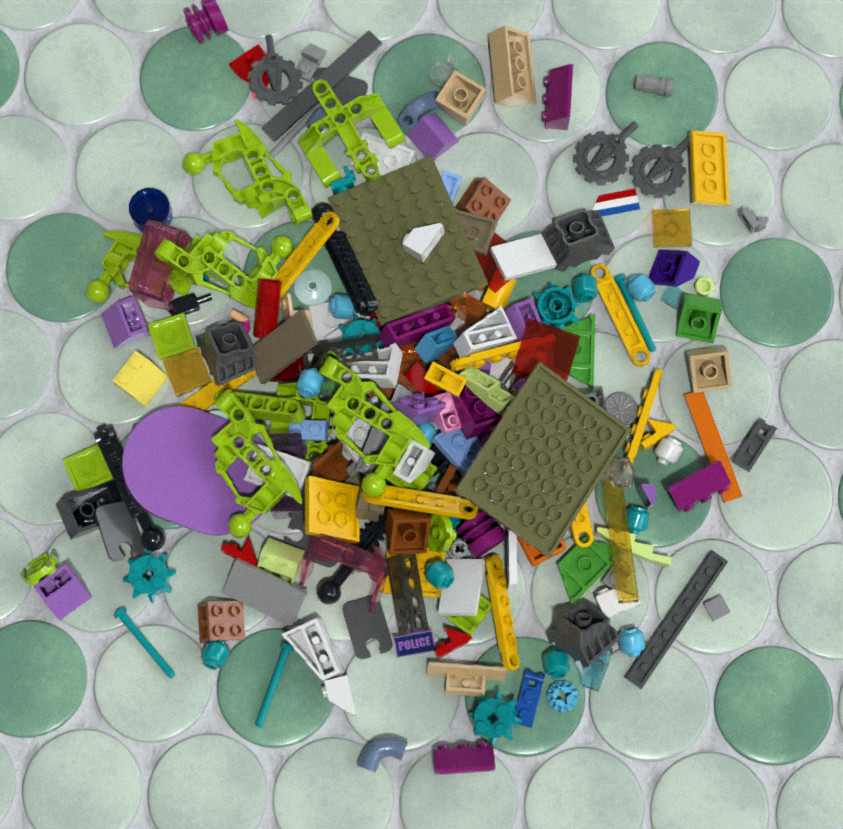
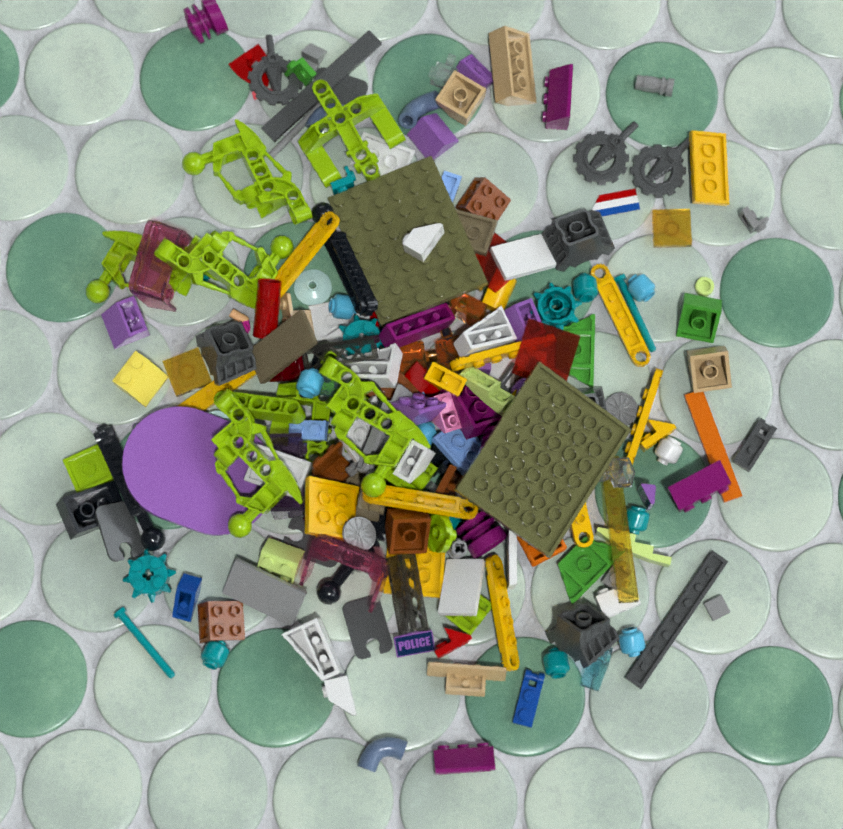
lime plate [20,552,58,586] -> none
medium lavender slope [34,564,92,621] -> none
clear blue wheel [129,188,173,235] -> none
lime plate [148,313,196,361] -> none
black piece [168,293,212,316] -> none
red slope [221,537,258,567] -> none
teal bar [255,642,294,728] -> none
dark azure slope [414,326,459,363] -> none
teal head [425,560,455,590] -> none
teal brick [469,690,523,745] -> none
medium azure gear [547,681,579,712] -> none
dark purple slope [648,249,700,287] -> none
clear light blue tile [661,286,686,310] -> none
none -> blue slope [172,574,202,622]
none -> bright green bracket [284,57,317,86]
none -> light grey wheel [342,517,376,552]
none -> medium lavender slope [456,54,493,89]

